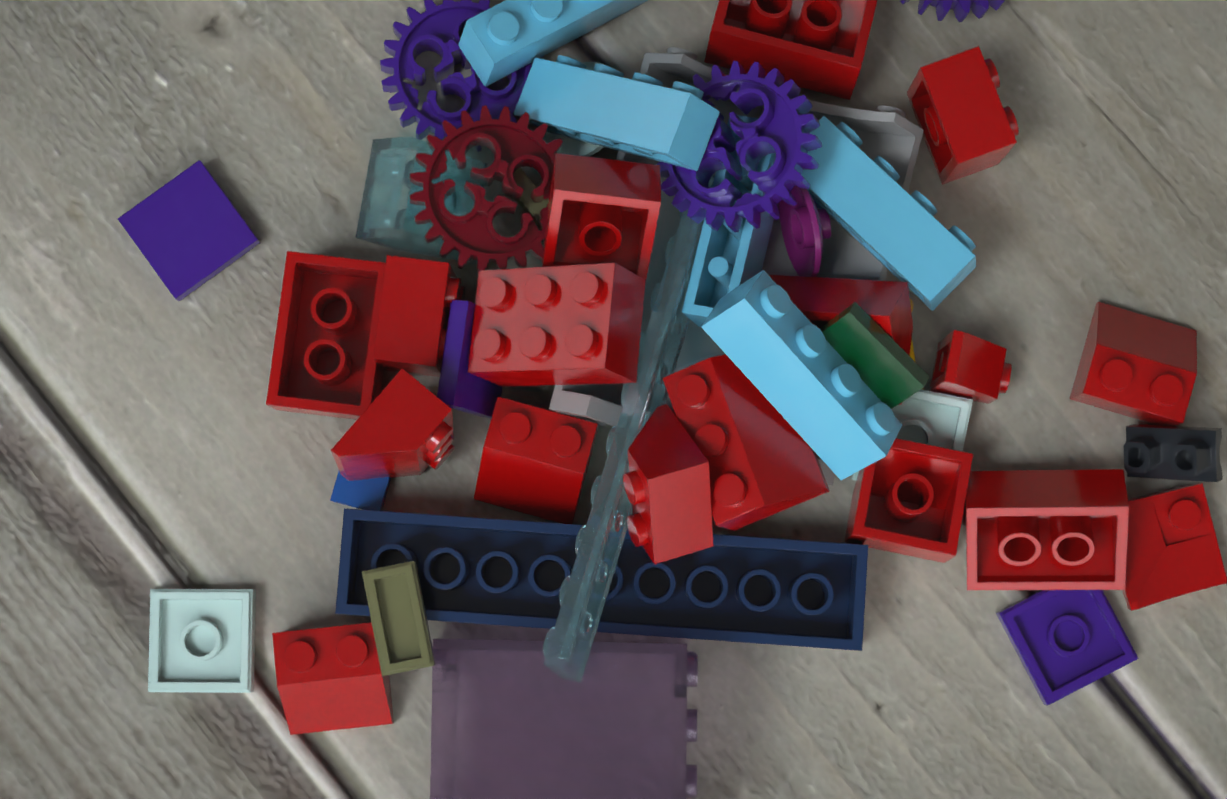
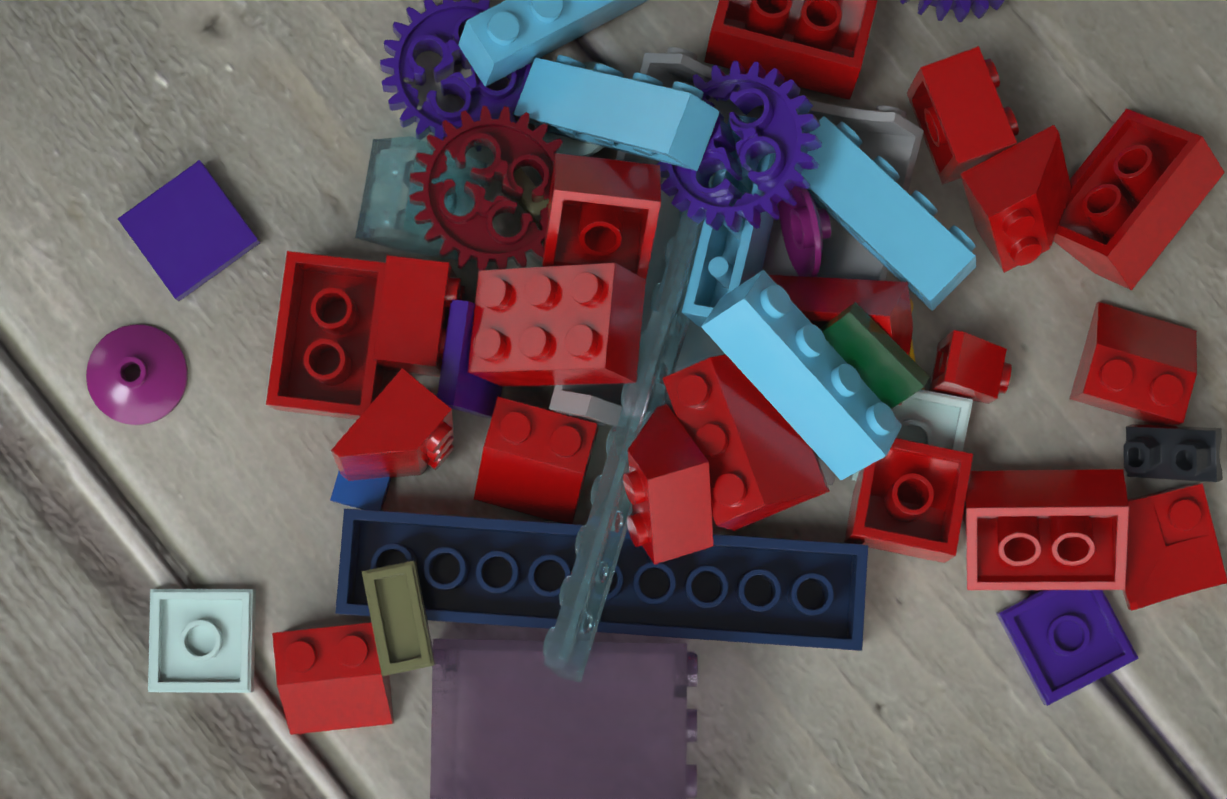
none -> magenta dish [86,324,188,425]
none -> red slope [960,125,1071,273]
none -> red slope [1053,109,1225,290]

